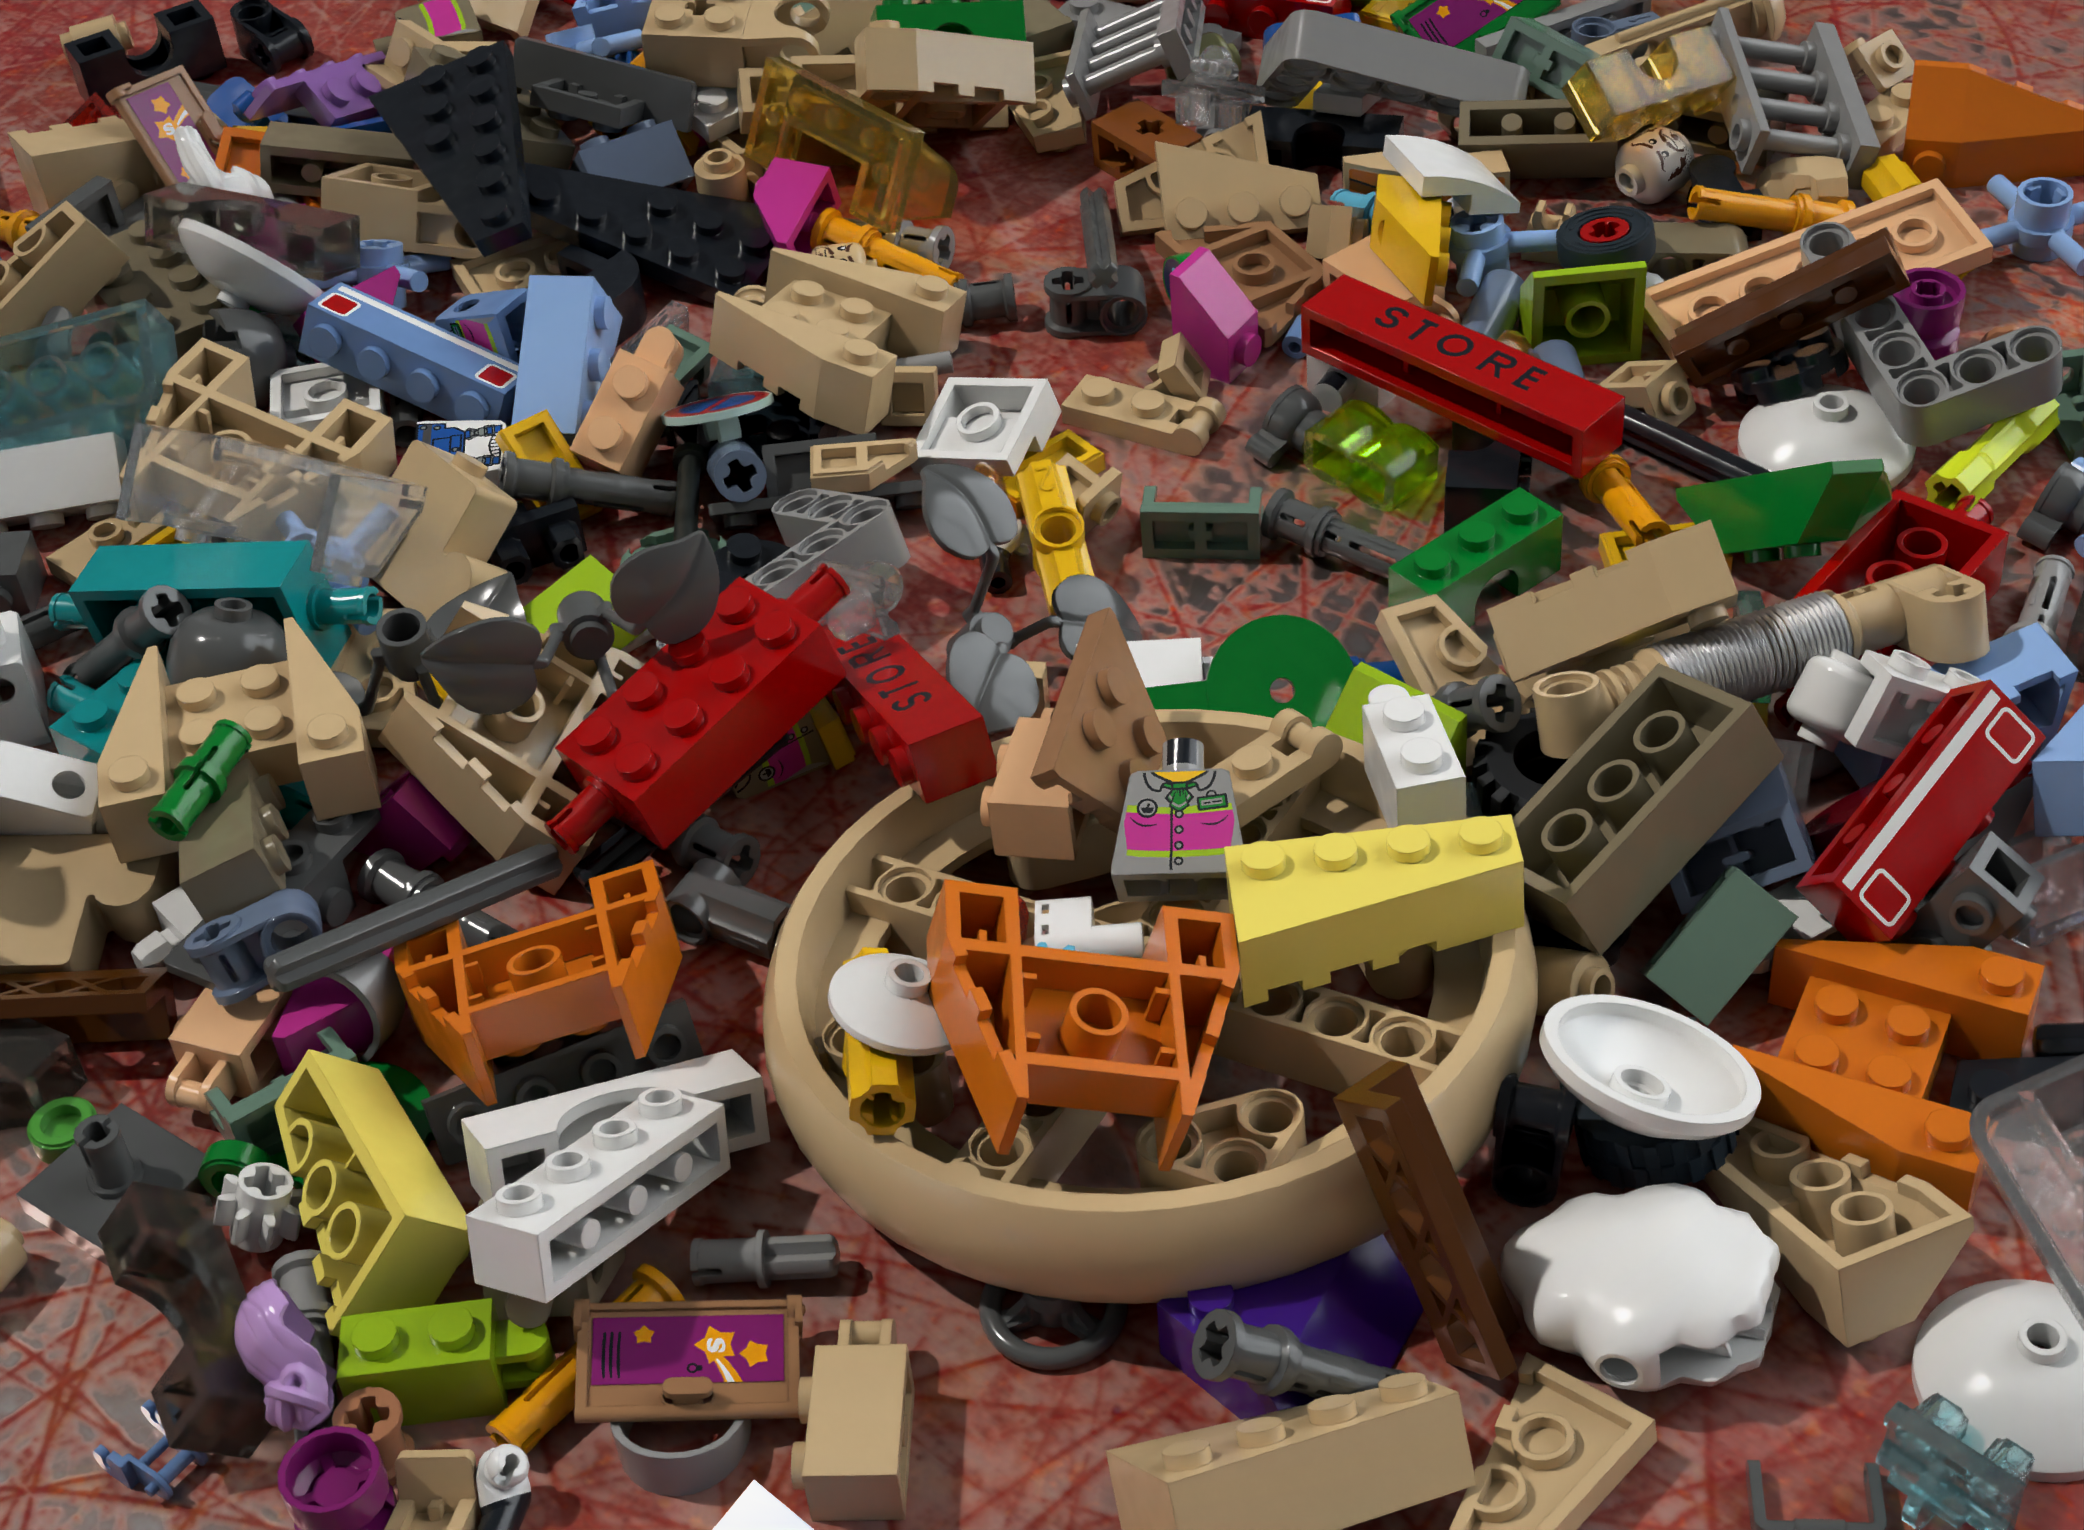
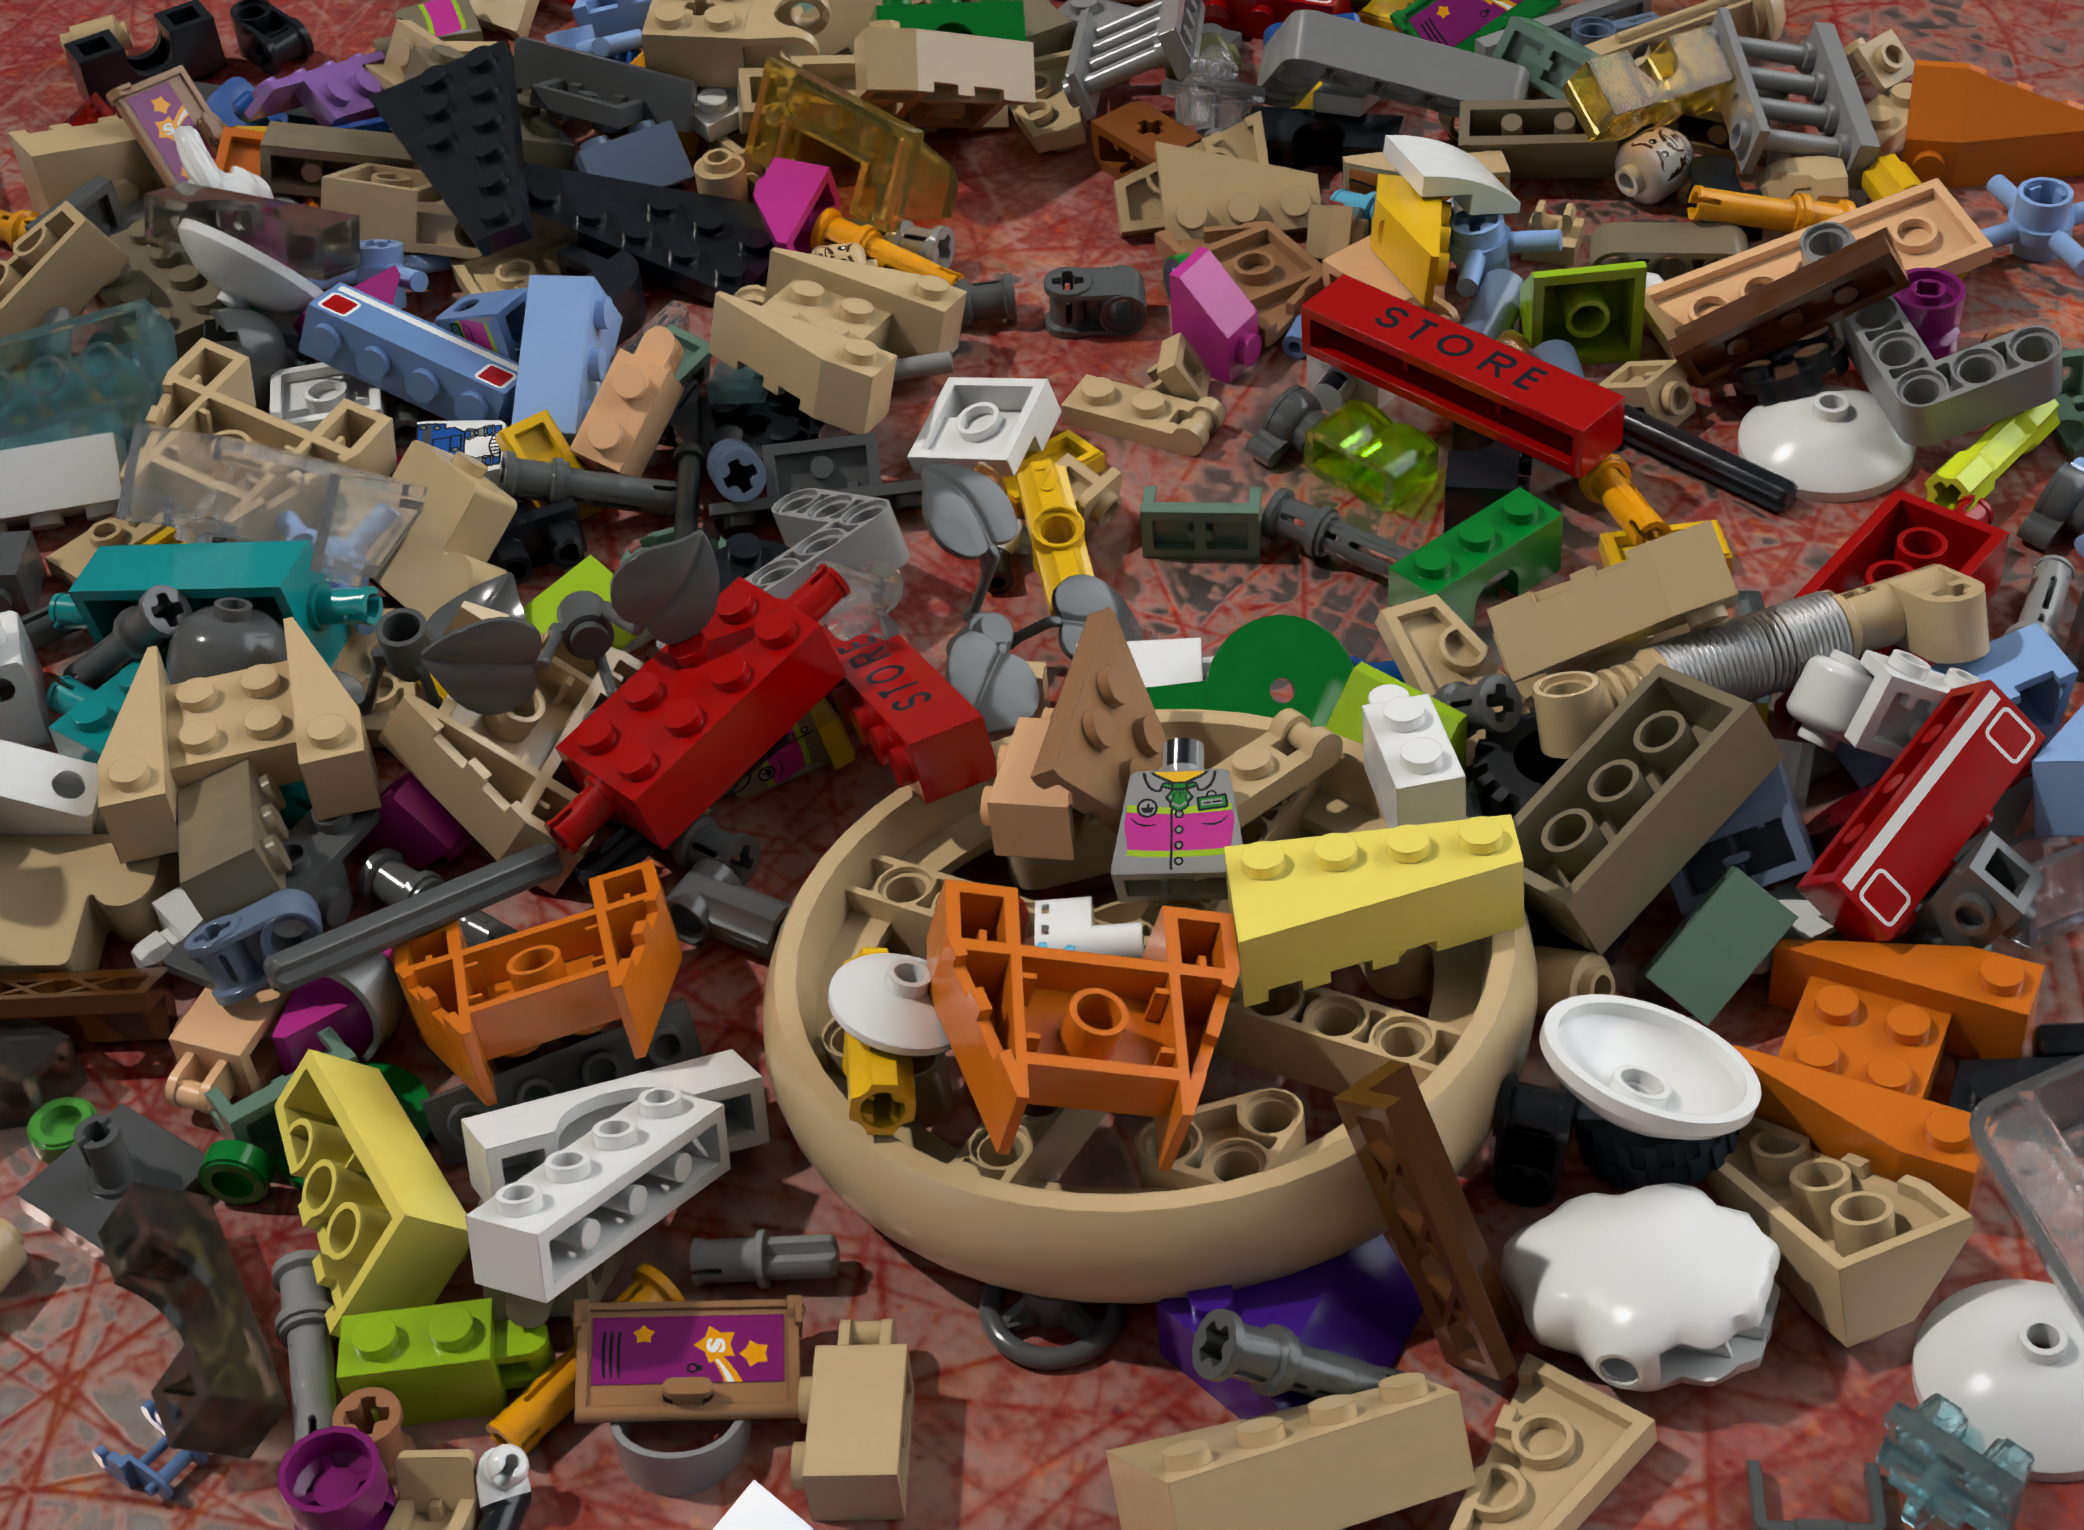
green pin [147,719,252,841] -> none
white gear [213,1162,303,1253] -> none
lavender hair [234,1278,337,1433] -> none
light aqua piece [661,391,774,443] -> none
tan tile [810,438,918,493] -> none
tan tile [881,366,939,426] -> none
dark grey axle [1080,187,1118,289] -> none
black bush [1556,206,1656,269] -> none
green wedge [1675,459,1892,564] -> none

